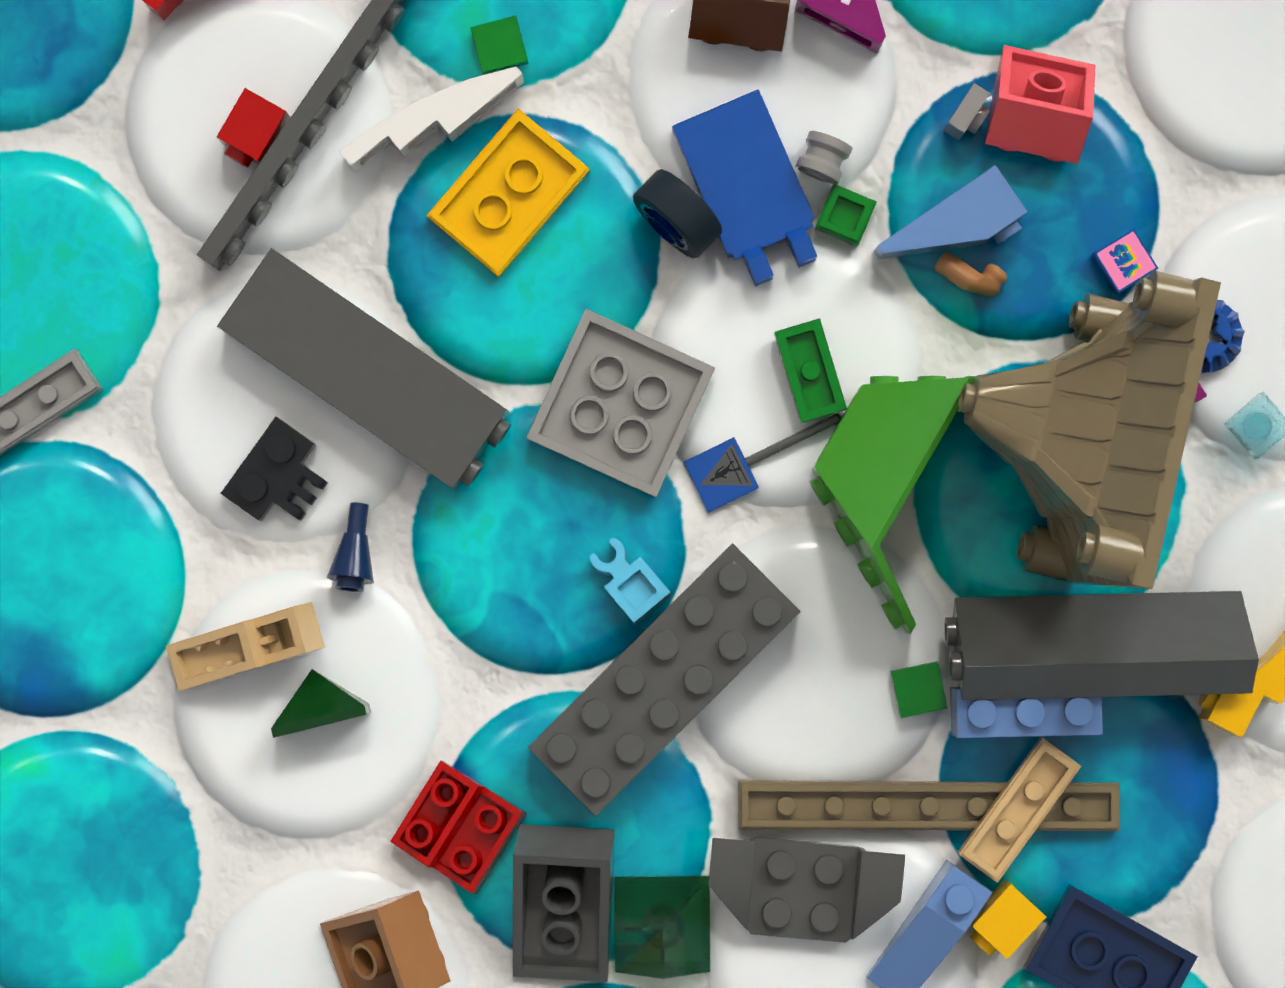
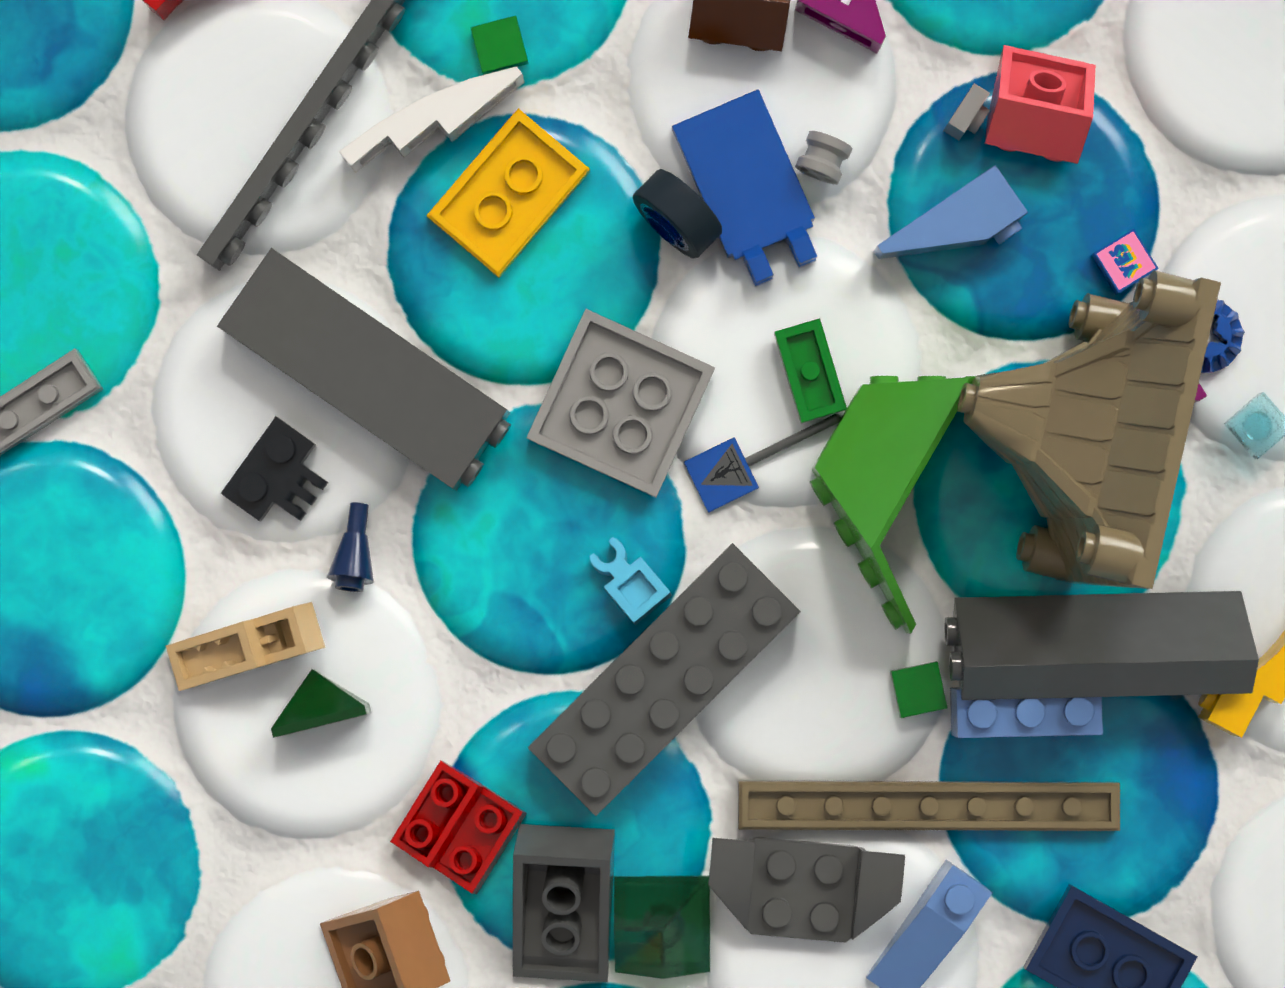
red brick [216,88,291,168] -> none
green tile [814,183,877,247] -> none
medium nougat arm [935,251,1007,297] -> none
tan tile [957,737,1082,883] -> none
yellow brick [970,879,1046,960] -> none

